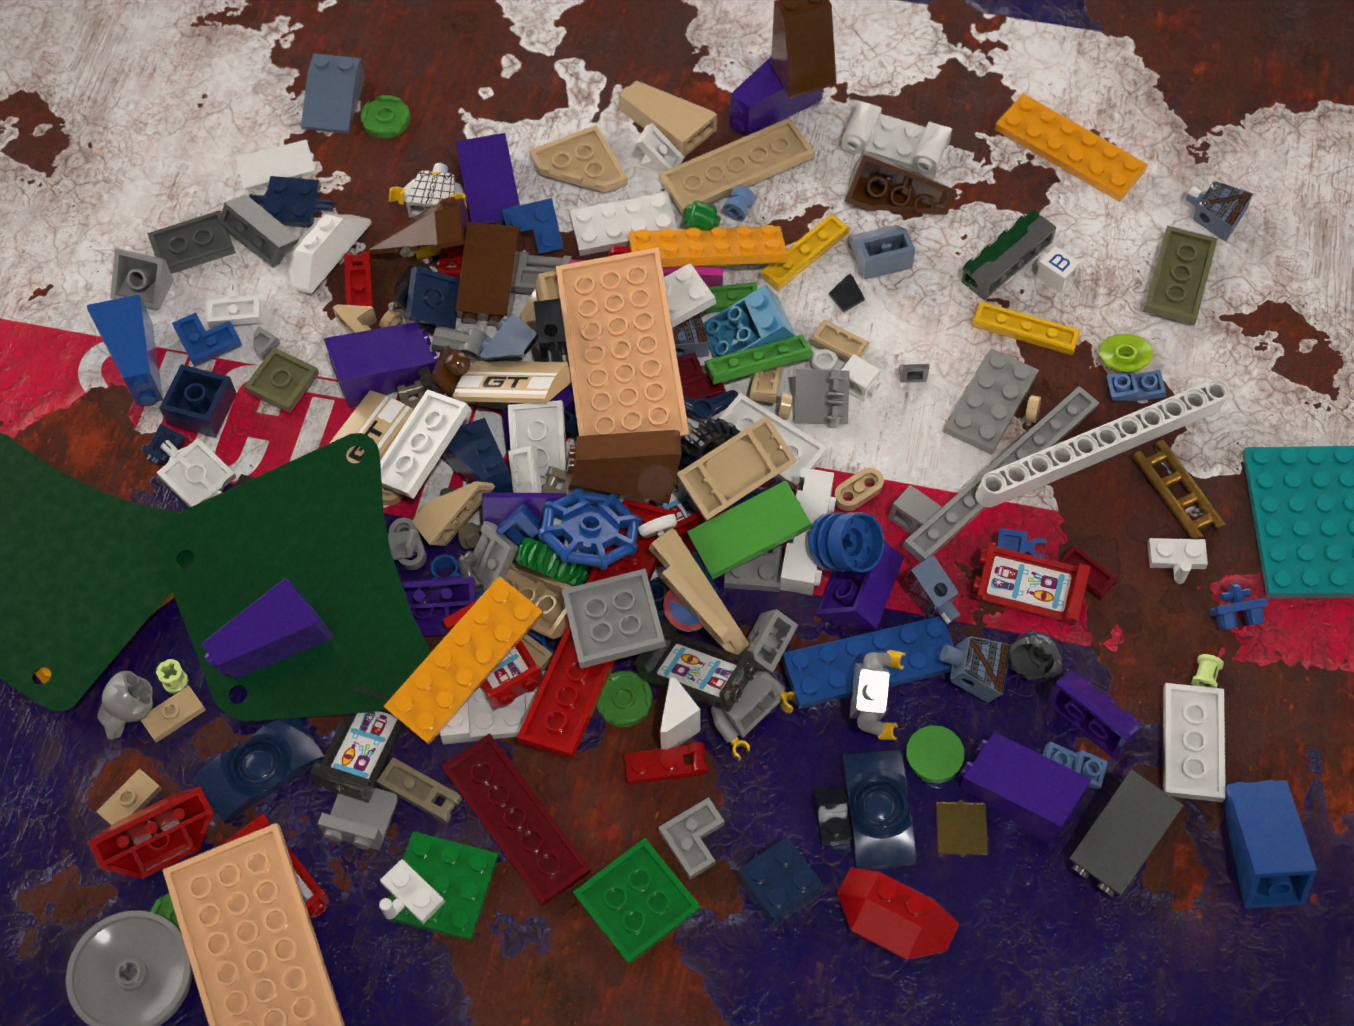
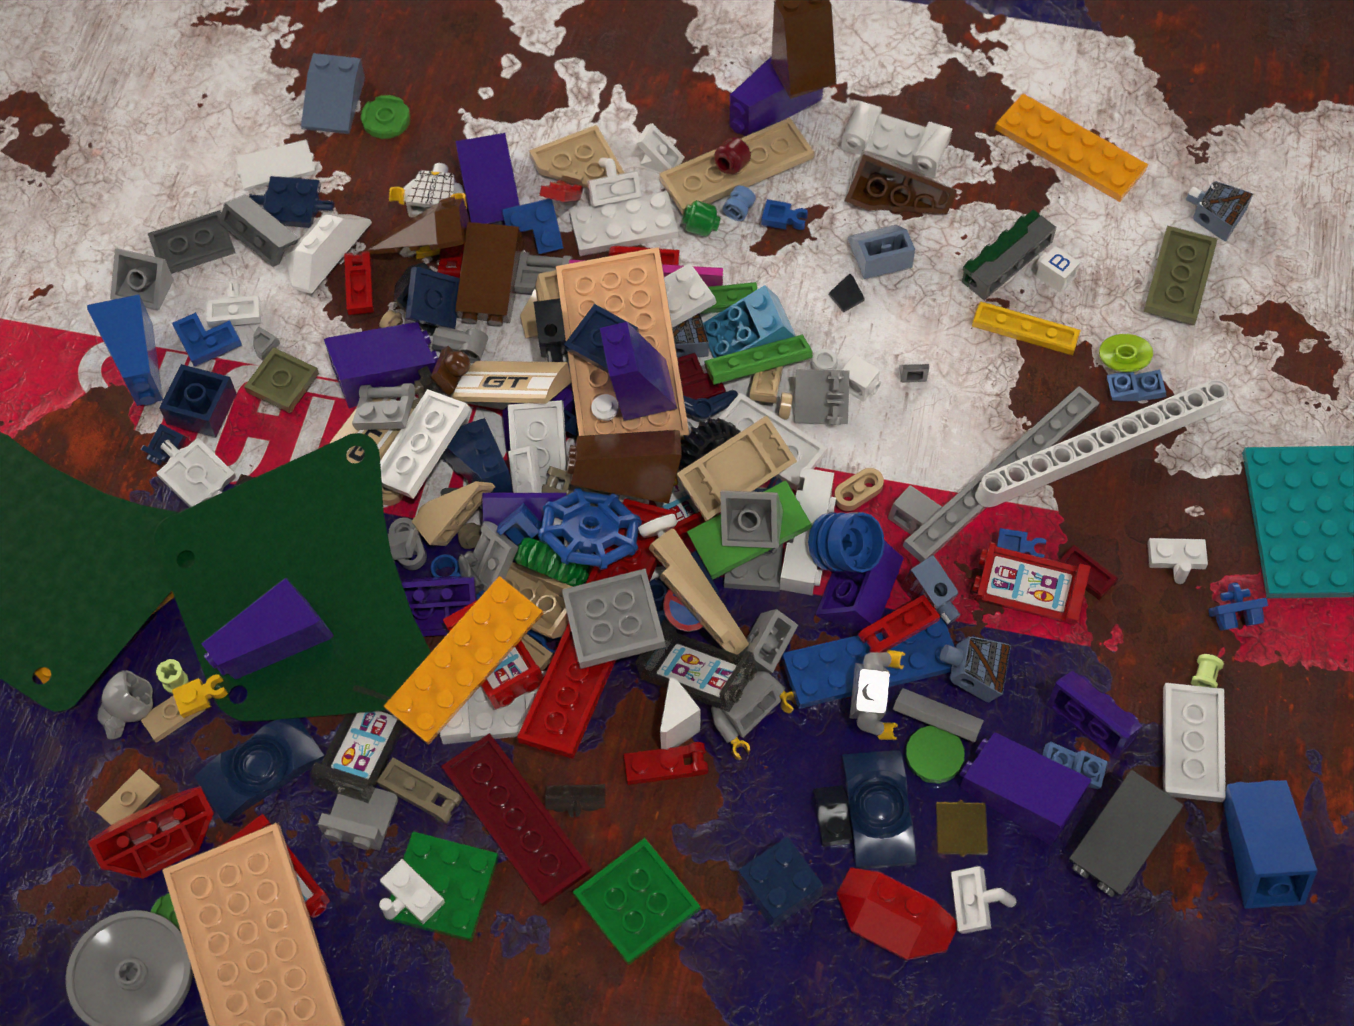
tan slope [333,304,377,334] -> none
sand blue slope [479,313,538,361] -> none
bright green tile [596,671,652,727] -> none
tan slope [619,81,717,157] -> none
light orange plate [629,225,788,267] -> none
light grey plate [658,797,725,880] -> none
yellow tile [760,214,850,291] -> none
tan plate [811,320,870,362] -> none
light grey plate [944,348,1039,455] -> none
dark grey hair [1009,631,1064,680] -> none
tan tile [1025,395,1041,423] -> none
pearl gold bar [1132,440,1226,539] -> none
none -> yellow plate [172,674,228,718]
none -> light grey plate [352,383,415,430]
none -> red plate [539,180,583,202]
none -> clear smoke plate [545,784,606,817]
none -> dark blue plate [564,304,639,374]
none -> white plate [587,157,642,206]
none -> white plate [591,394,619,421]
none -> dark purple slope [600,322,677,421]
none -> dark red head [714,137,751,175]
none -> light grey slope [720,490,783,548]
none -> blue plate [761,199,808,230]
none -> red plate [858,595,941,653]
none -> light grey tile [893,688,984,742]
none -> white plate [951,866,1016,934]

